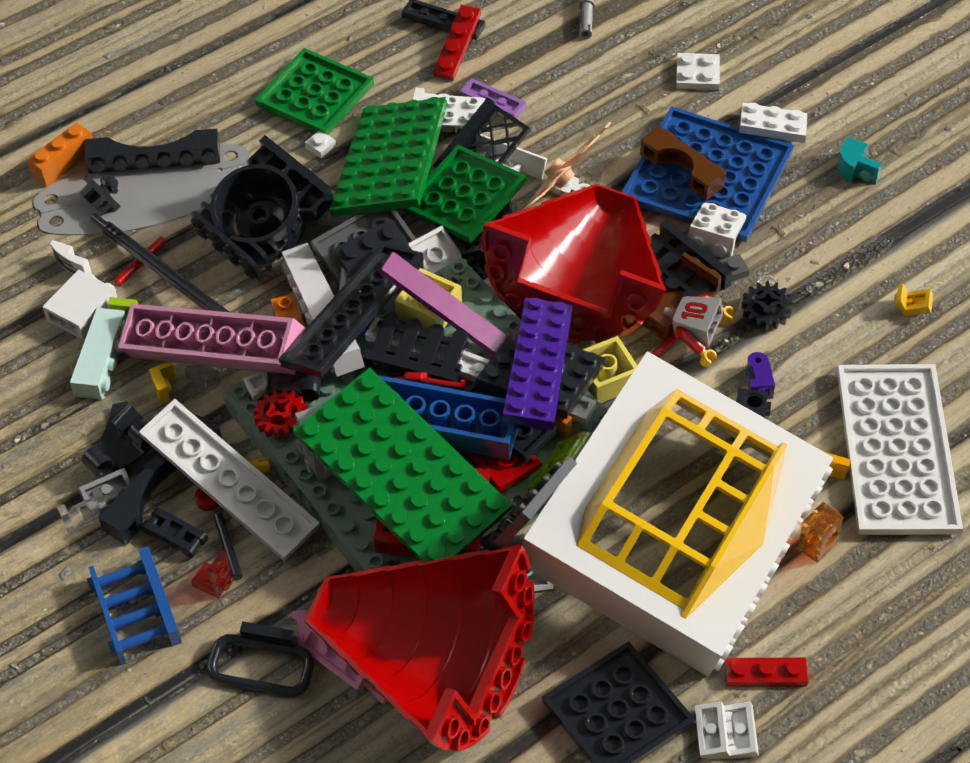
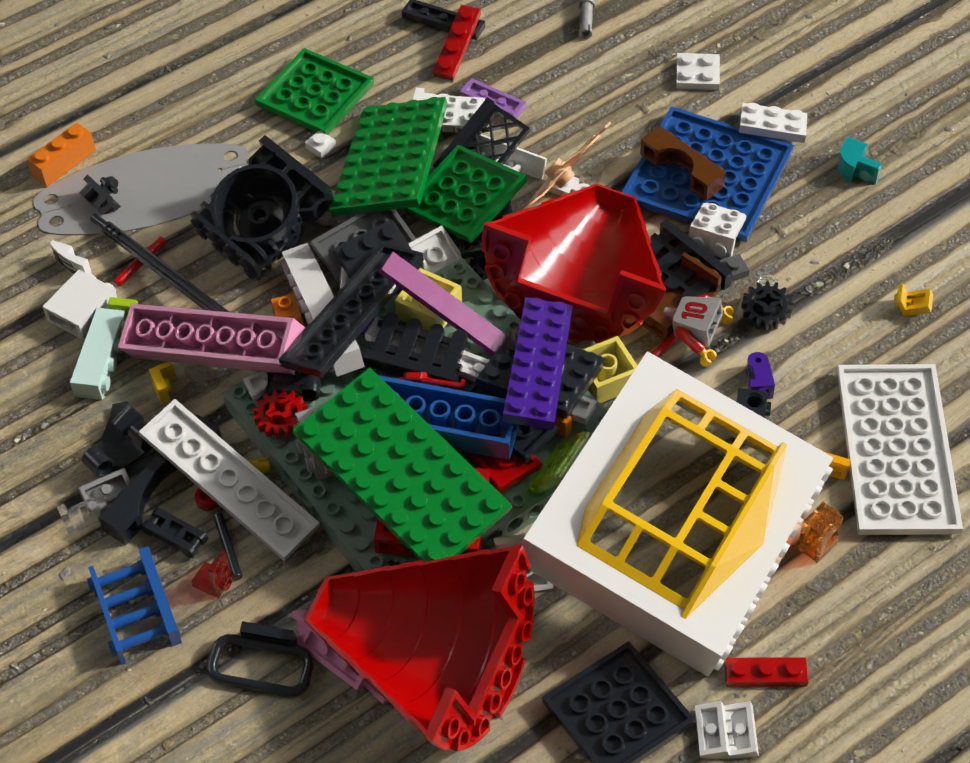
black arch [85,128,220,173] -> none
black plate [477,456,577,551] -> none

